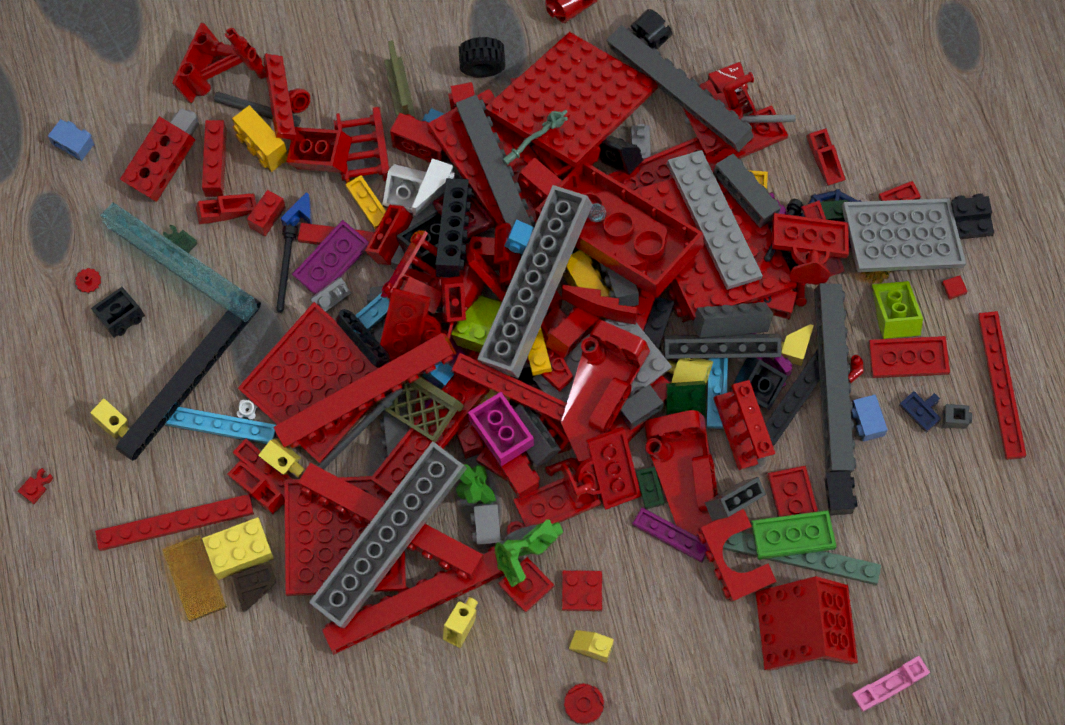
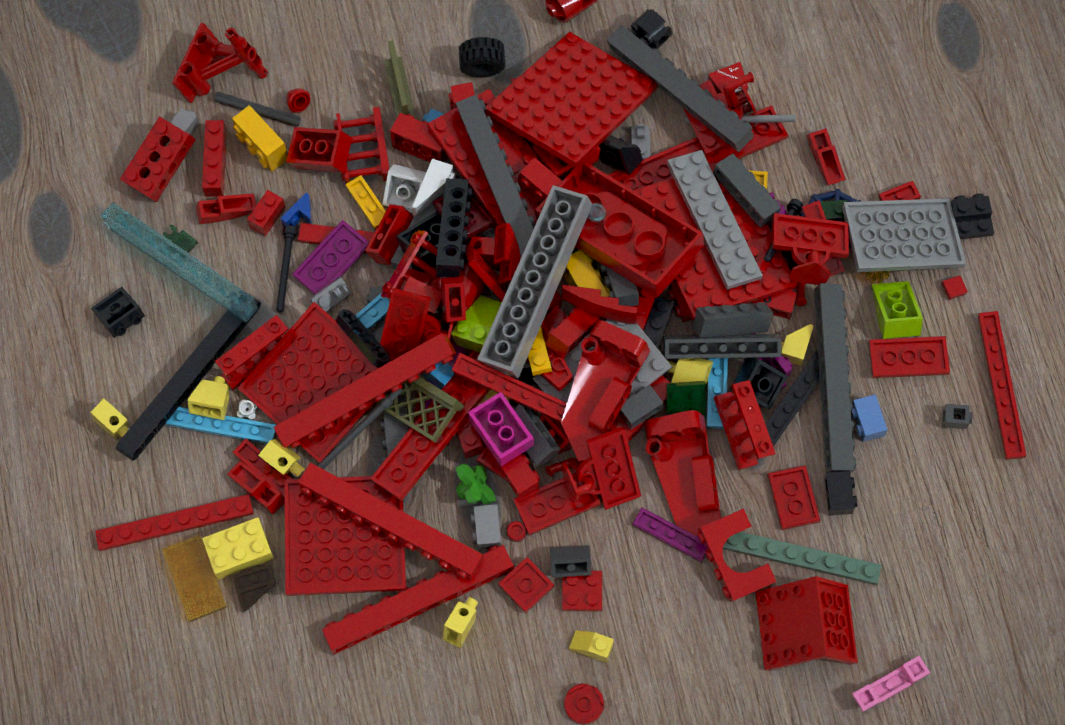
red plate [18,468,53,504] -> none
medium blue brick [48,119,94,161] -> none
red piece [75,268,101,293] -> none
red plate [263,53,296,140] -> none
light grey brick [309,441,467,628] -> none
bright green hips [495,520,563,587] -> none
sand green piece [502,110,568,165] -> none
dark azure brick [504,219,534,254] -> none
dark green plate [636,467,664,509] -> none
dark grey brick [705,477,766,521] -> none
bright green tile [751,510,837,560] -> none
red arm [848,355,864,383] -> none
dark blue plate [899,391,941,433] -> none
none -> light yellow torso [187,376,229,420]
none -> red fence [215,315,289,391]
none -> dark grey brick [550,545,591,577]

